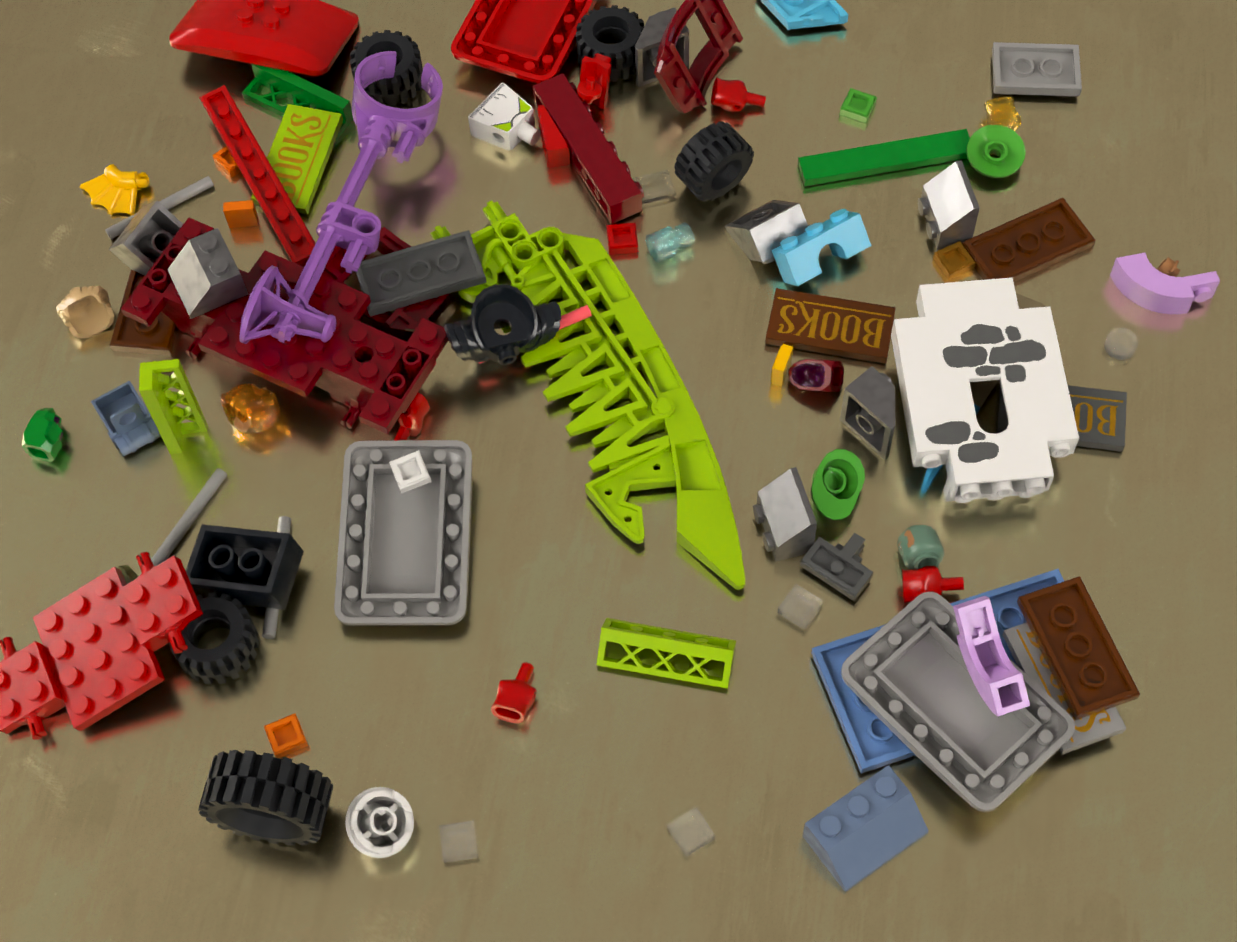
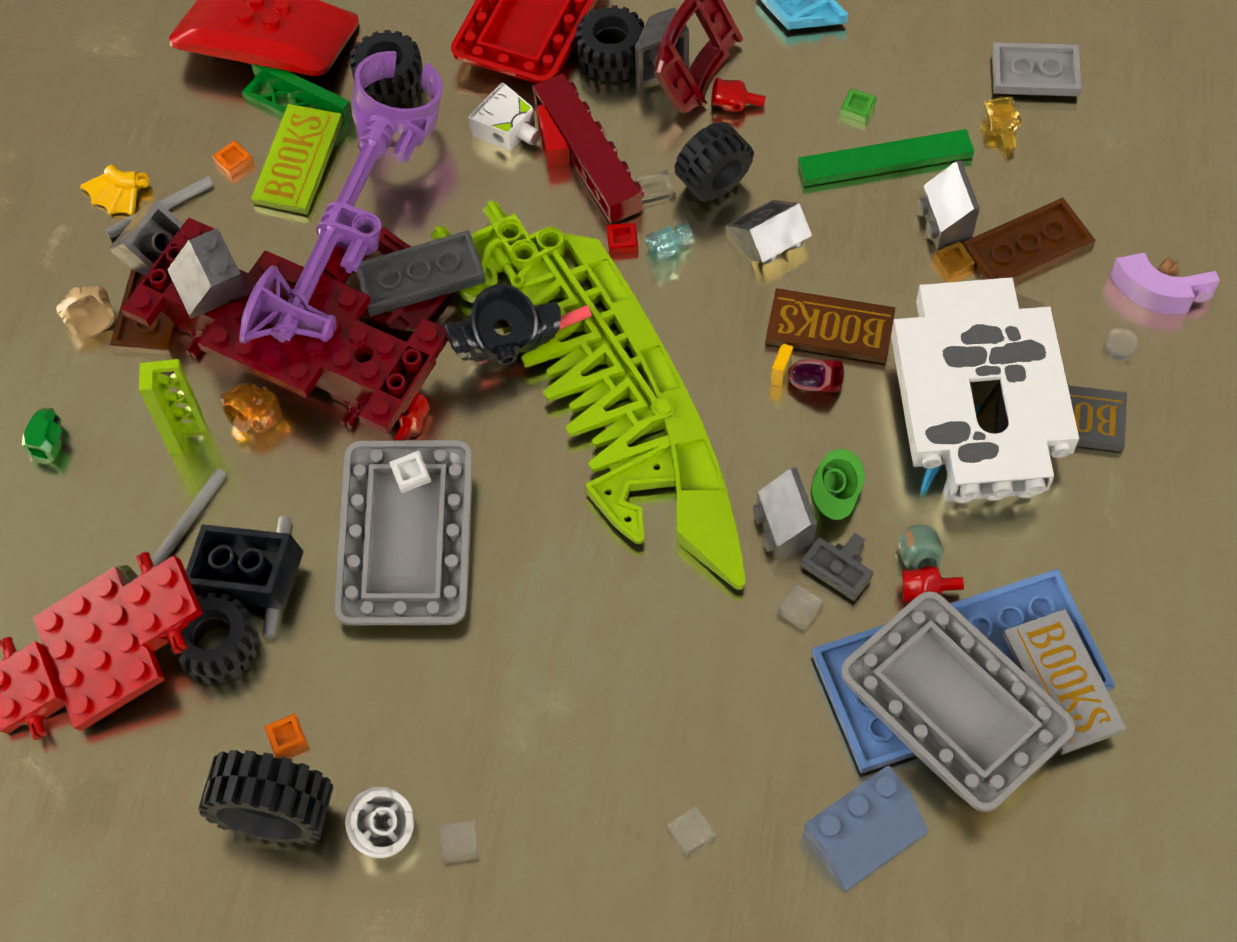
sand blue piece [91,381,161,457] -> none
red tile [199,85,316,267] -> none
orange tile [223,200,258,228] -> none
red piece [491,662,537,724] -> none
red hips [577,53,612,110] -> none
lime fence [596,618,736,689] -> none
medium azure arch [771,209,872,287] -> none
flat silver slope [840,366,895,460] -> none
lavender arch [953,596,1030,717] -> none
bright green dish [967,125,1026,178] -> none
reddish brown tile [1017,576,1140,720] -> none

